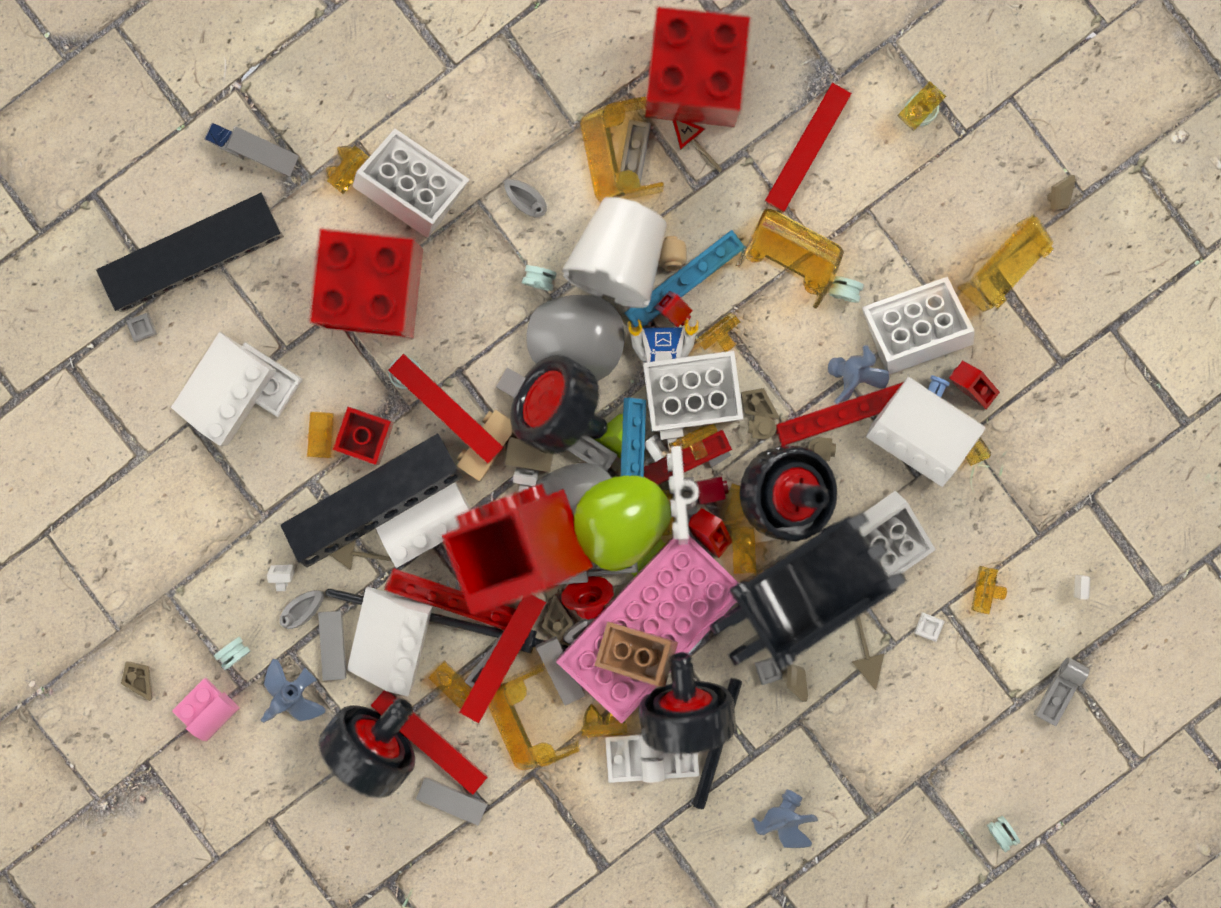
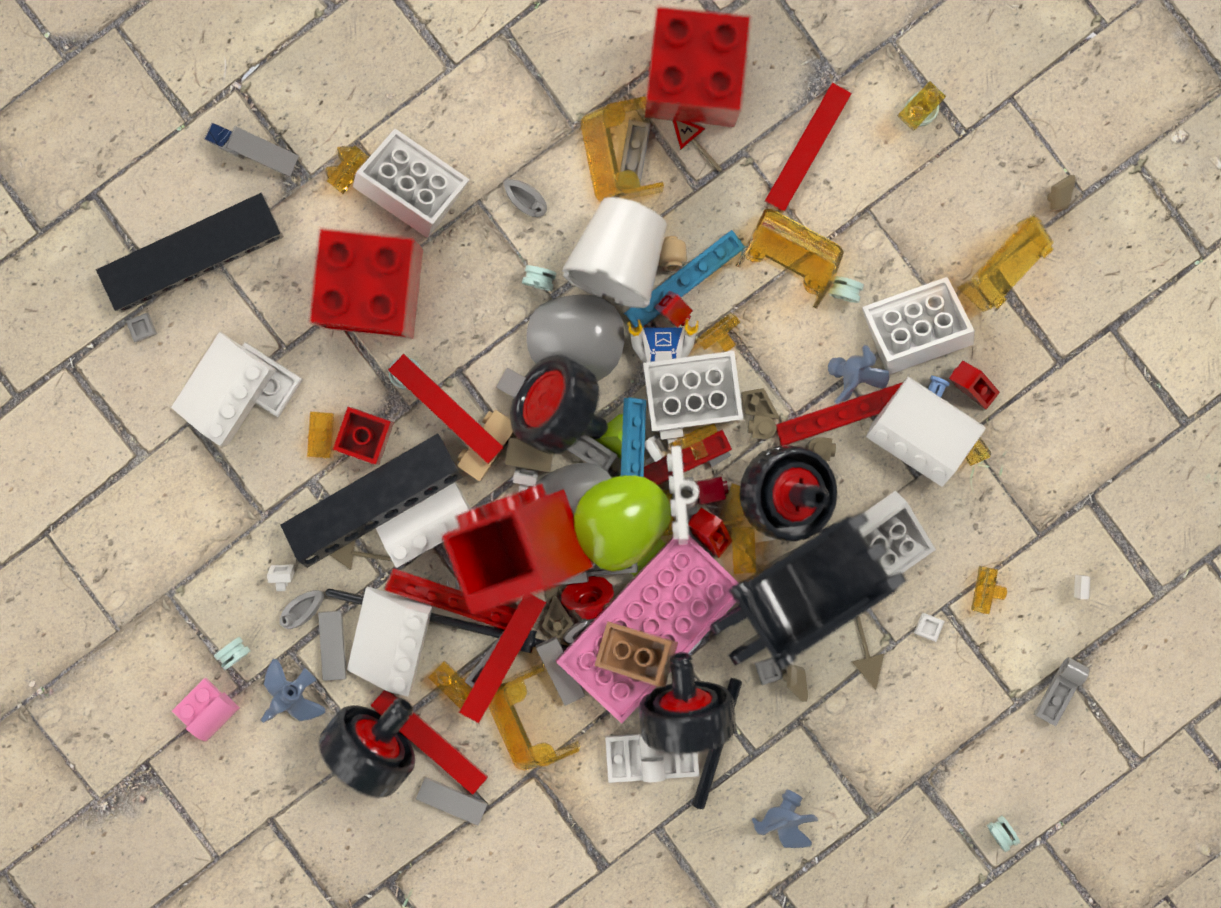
dark tan piece [121,661,152,701] -> none
clear yellow tile [581,704,628,738] -> none

